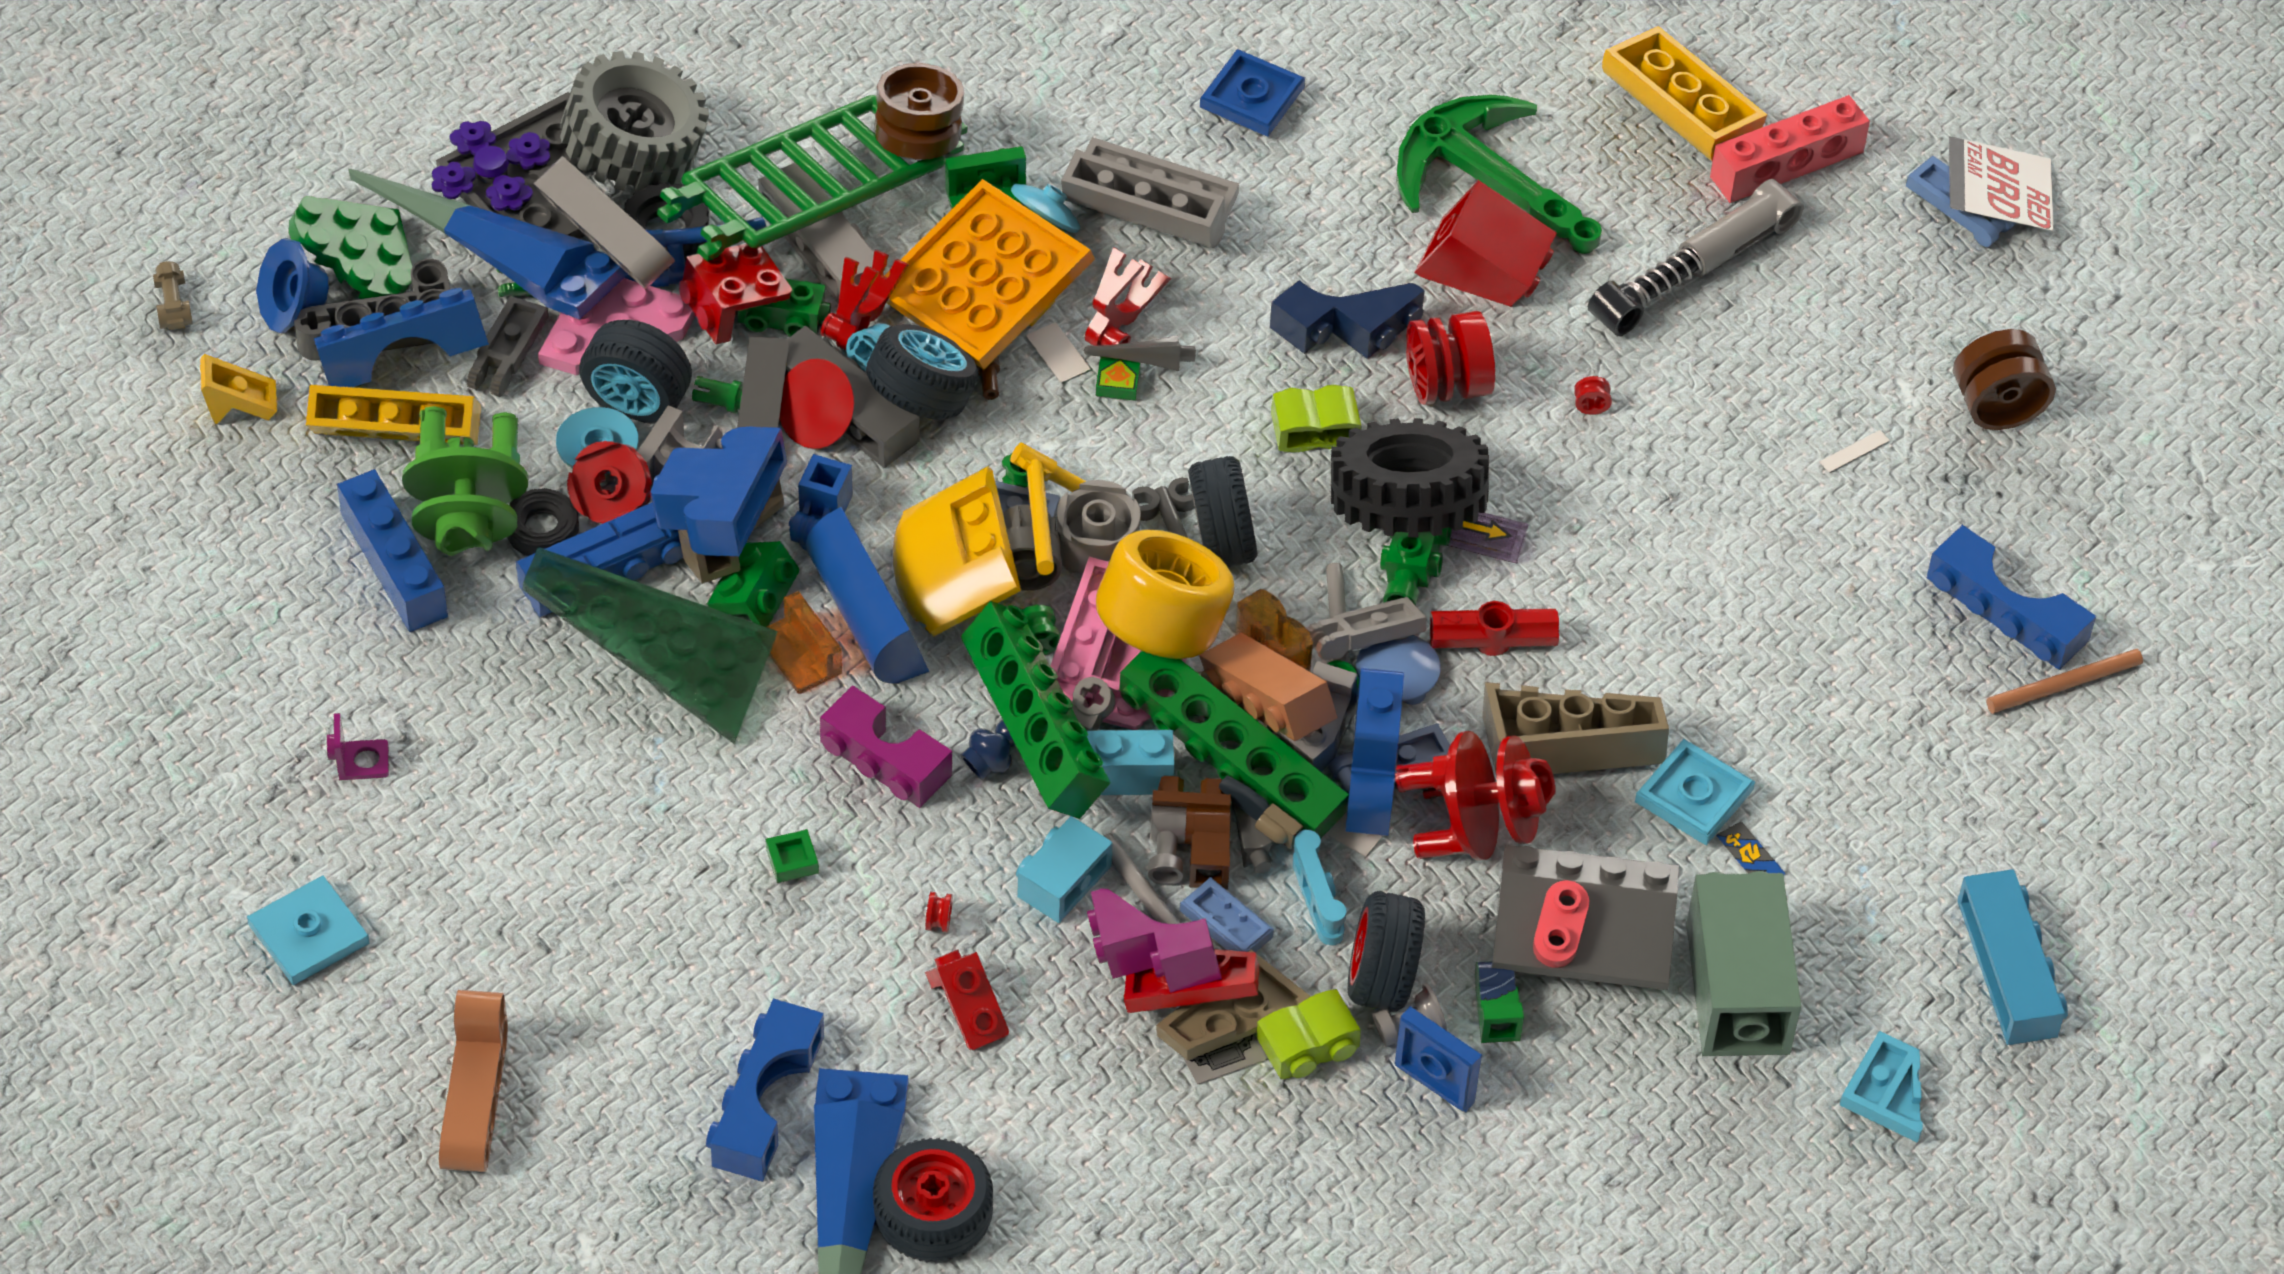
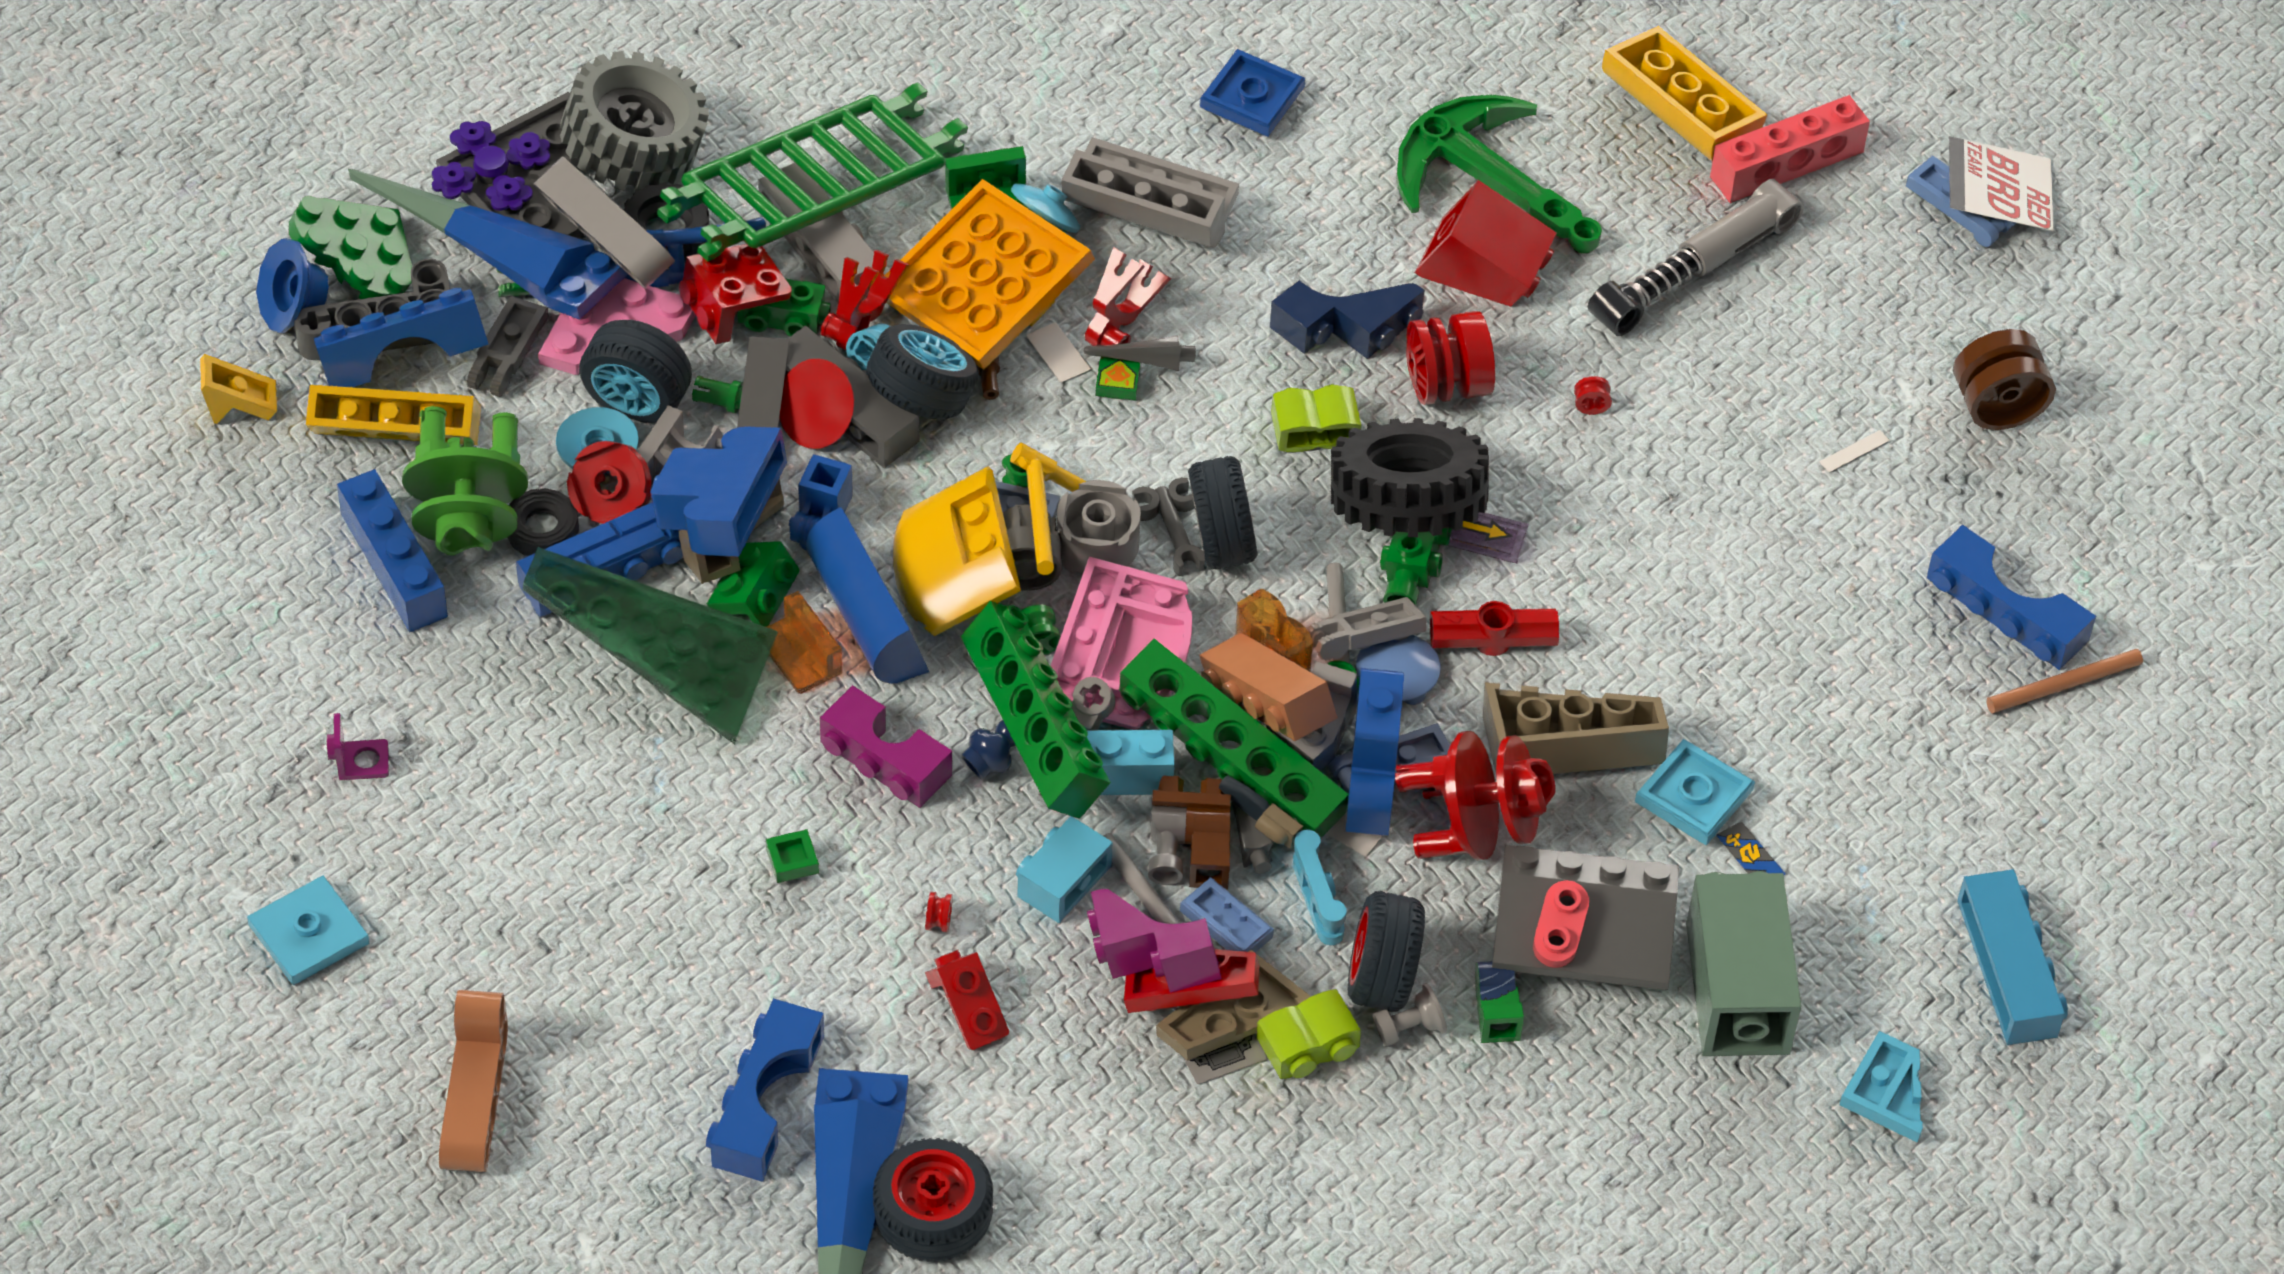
dark tan bar [153,261,193,330] -> none
reddish brown wheel [874,63,964,160] -> none
yellow wheel [1096,530,1235,659] -> none
blue plate [1395,1006,1482,1113] -> none

